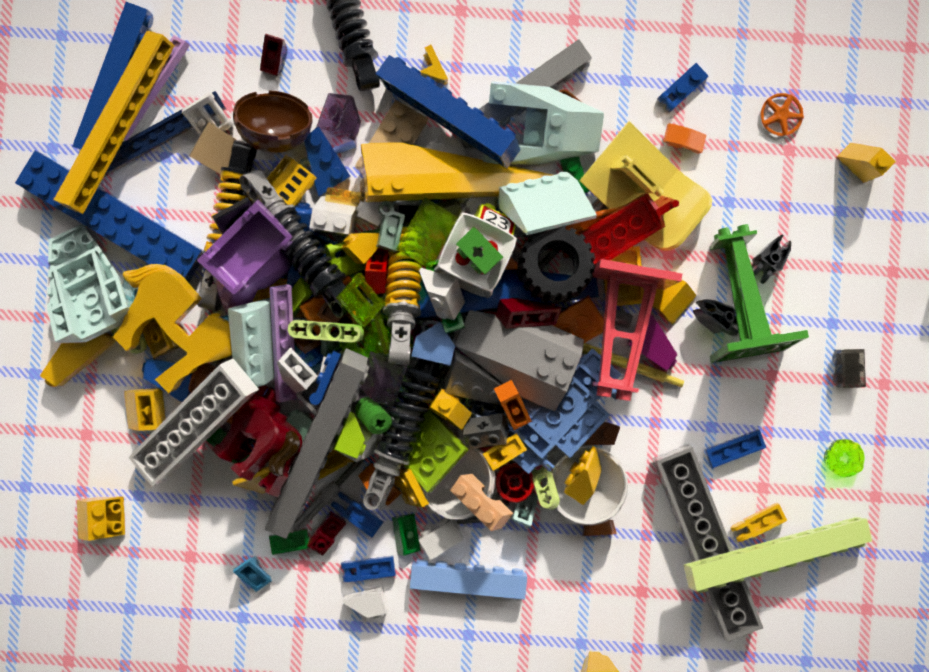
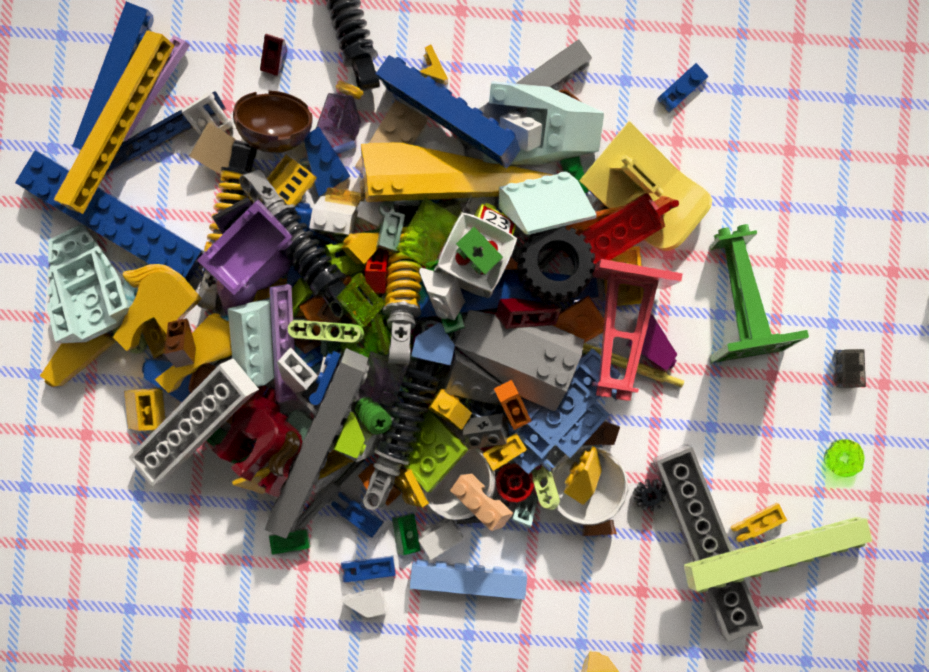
yellow slope [76,496,125,541] -> none
dark azure slope [233,556,272,592] -> none
dark red slope [307,511,346,556] -> none
dark grey brick [615,309,634,329] -> none
yellow slope [652,280,697,325] -> none
orange slope [663,123,707,154] -> none
black hinge [693,299,738,336] -> none
blue plate [704,429,767,468] -> none
black hinge [752,234,792,284] -> none
orange wheel [760,93,804,136] -> none
yellow slope [837,143,896,183] -> none
none -> reddish brown slope [164,318,196,368]
none -> yellow axle [335,80,364,100]
none -> white brick [500,110,542,152]
none -> black gear [633,479,666,512]

